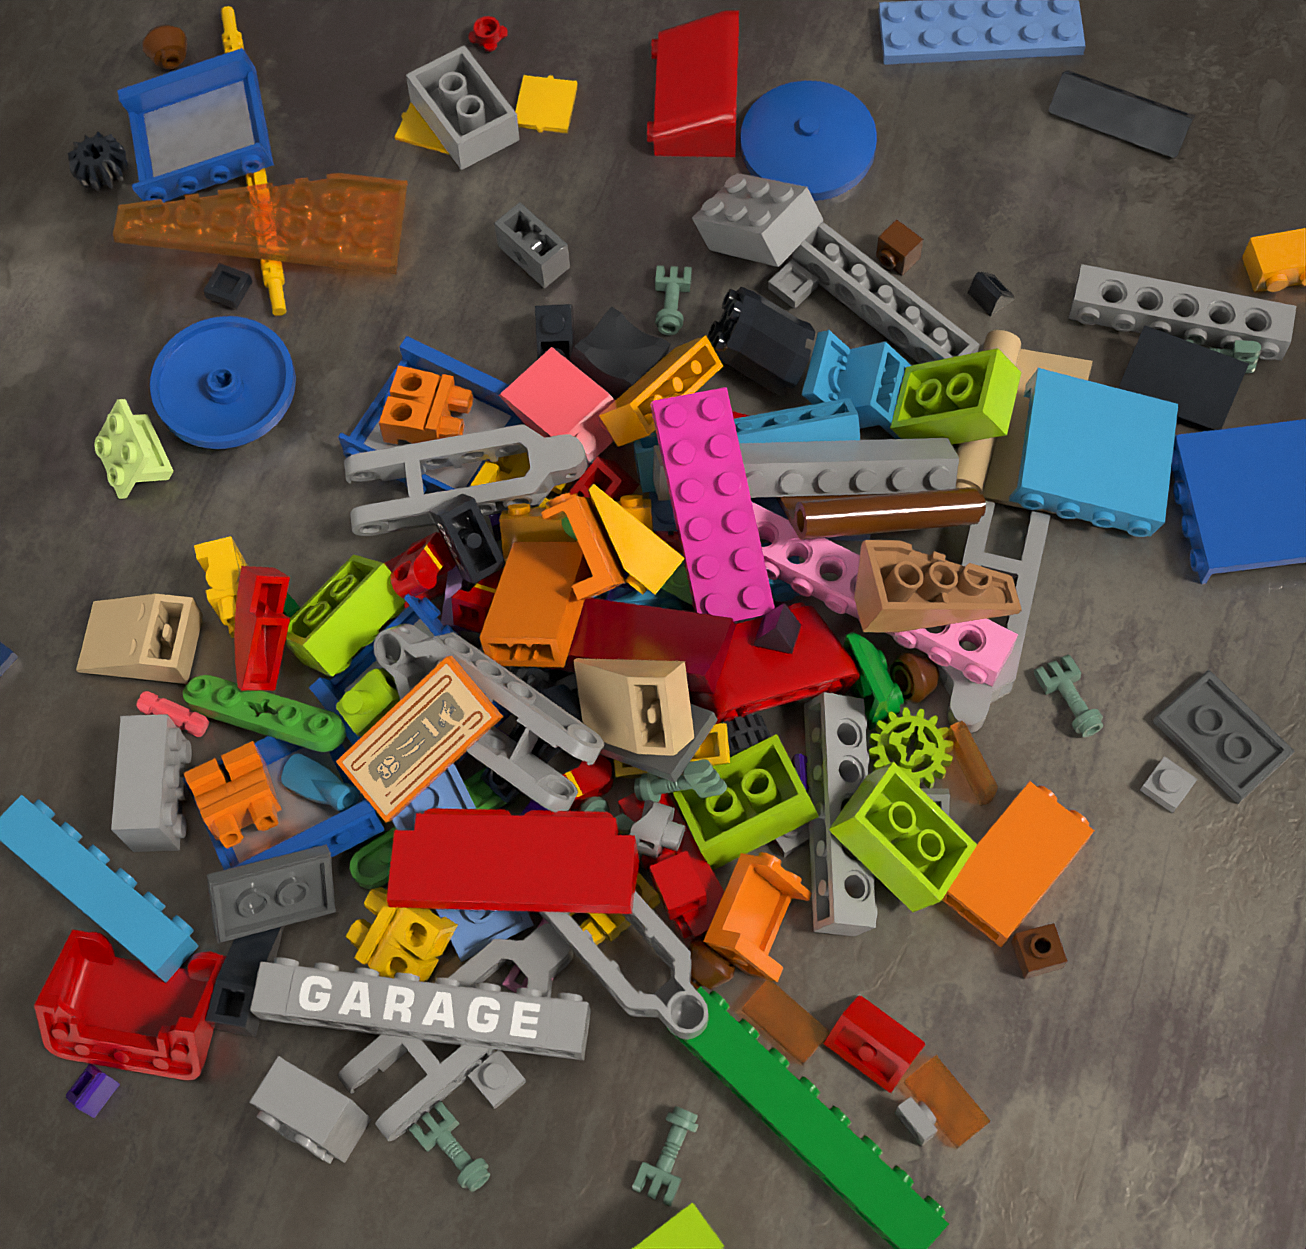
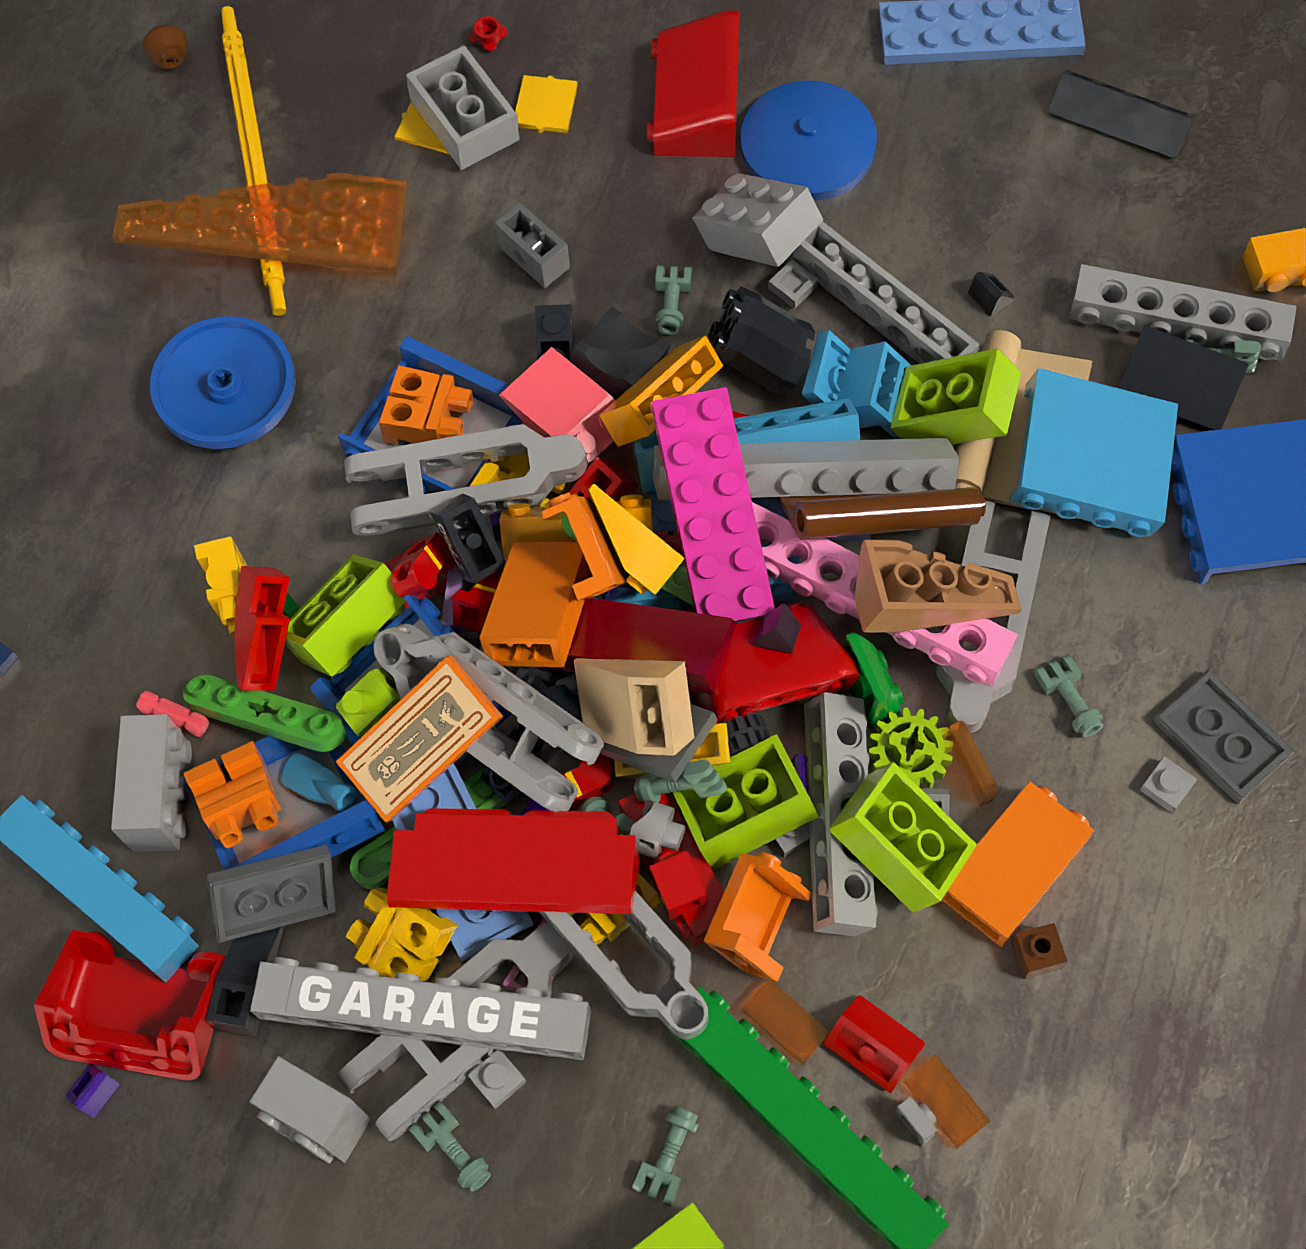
black gear [68,131,128,192] -> none
tan slope [76,594,203,684] -> none
yellowish green bracket [94,399,173,499] -> none
panel [117,48,274,207] -> none
black plate [203,263,253,309] -> none
reddish brown cone [688,937,735,990] -> none
reddish brown plate [876,219,923,276] -> none
reddish brown cone [890,652,940,704] -> none

